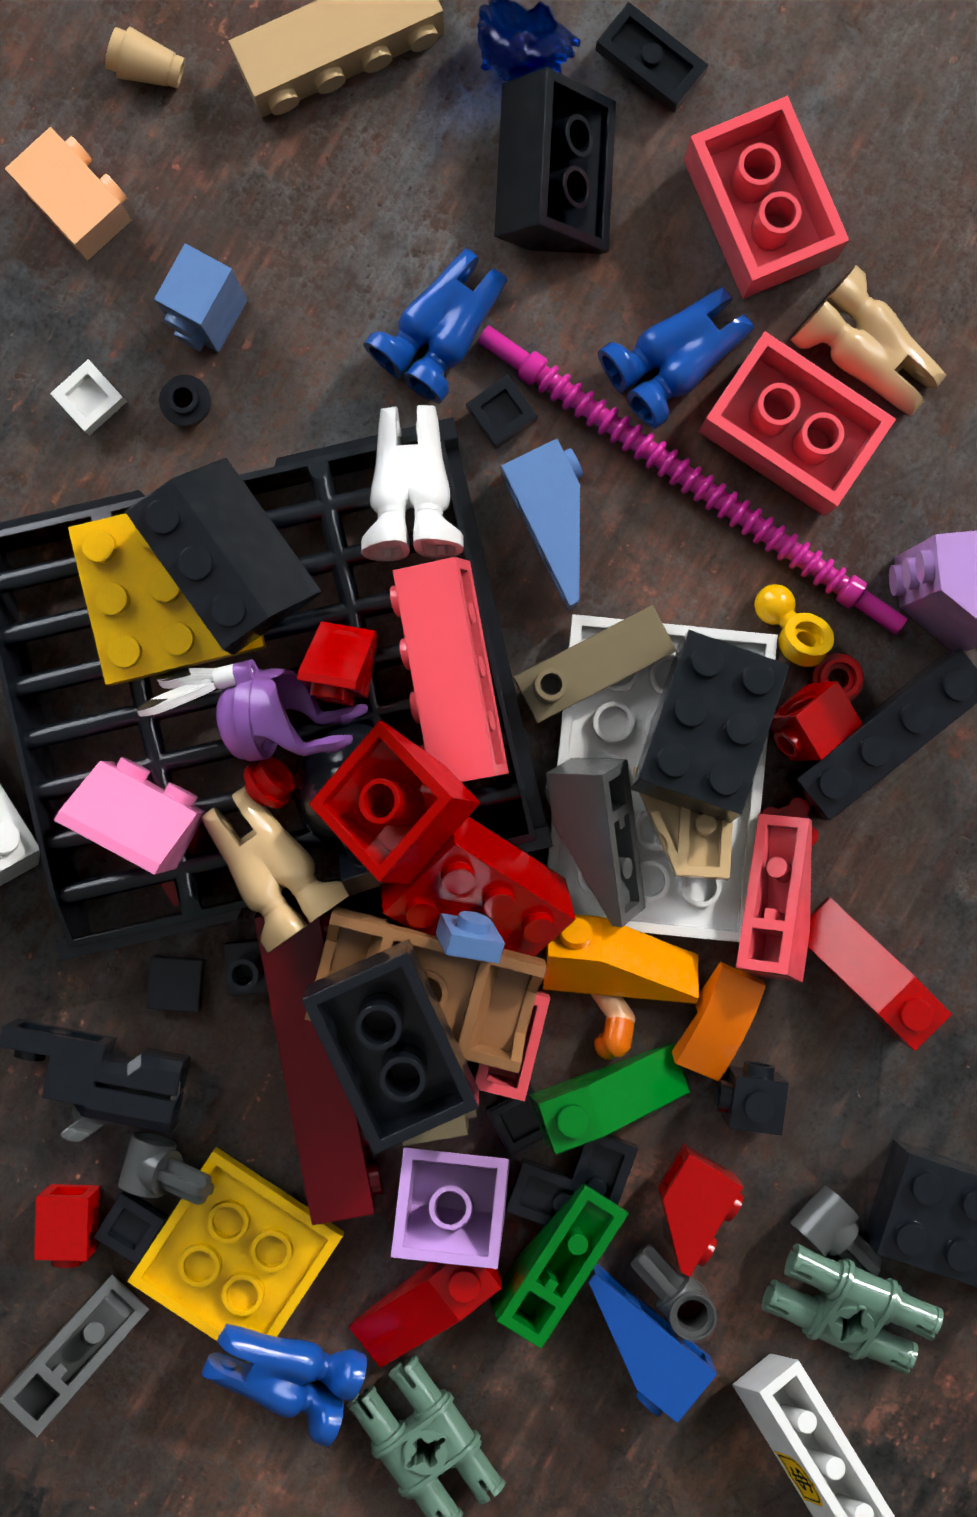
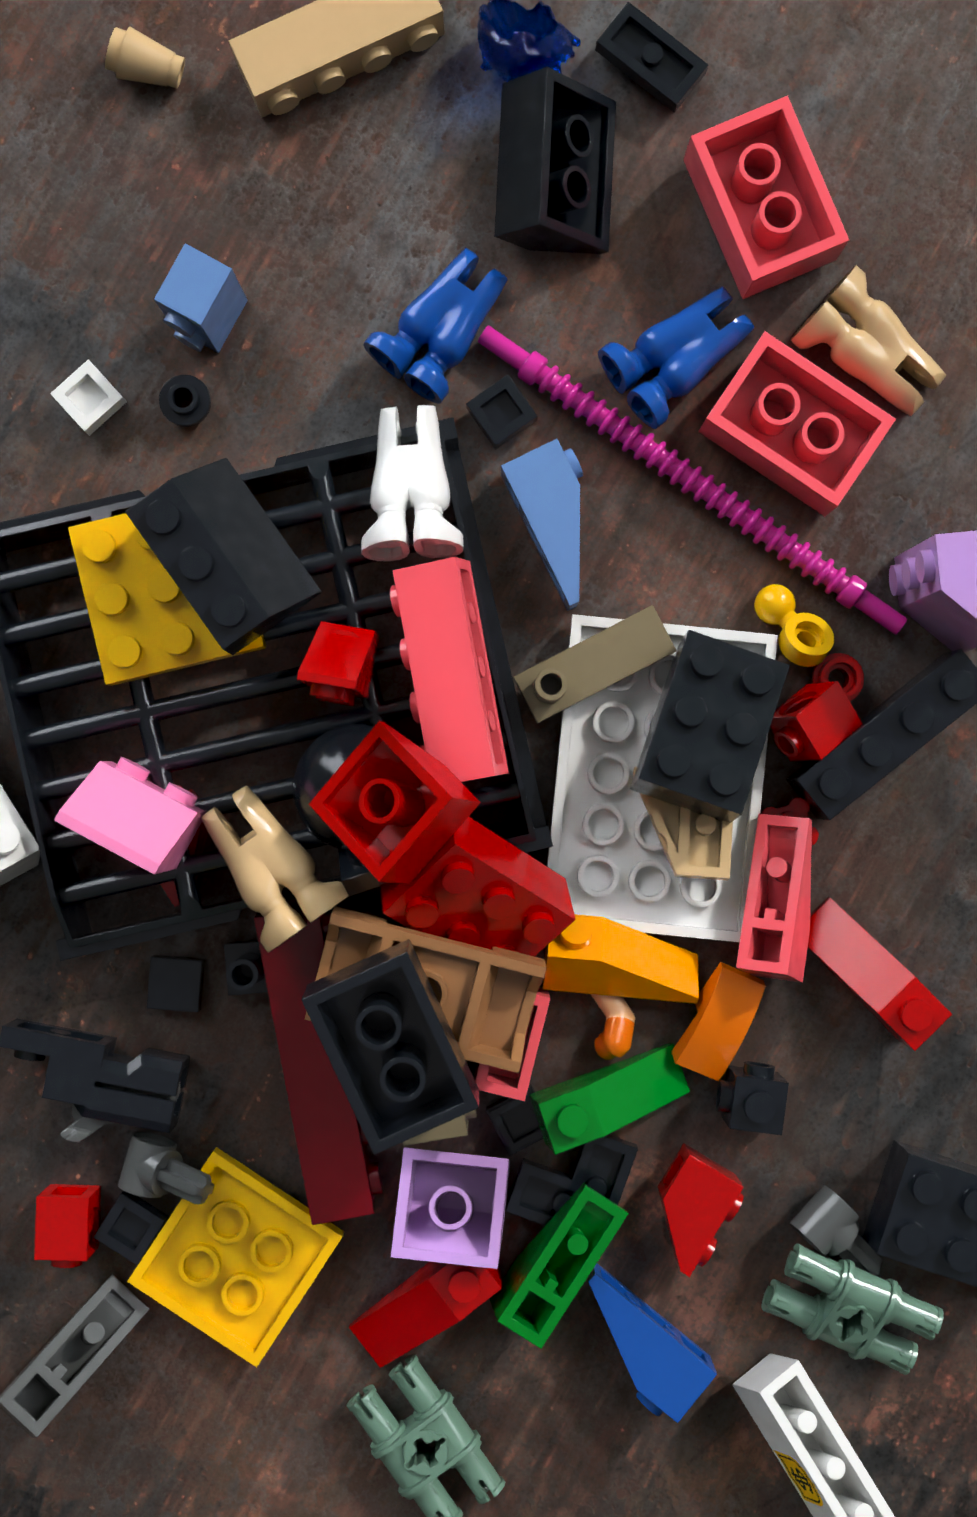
light nougat brick [5,127,132,261] -> none
medium lavender hair [137,659,368,762] -> none
blue piece [202,1323,367,1447] -> none
red plate [244,757,296,809] -> none
medium blue plate [436,911,505,964] -> none
dark grey slope [545,758,646,927] -> none
dark grey axle [630,1244,717,1341] -> none

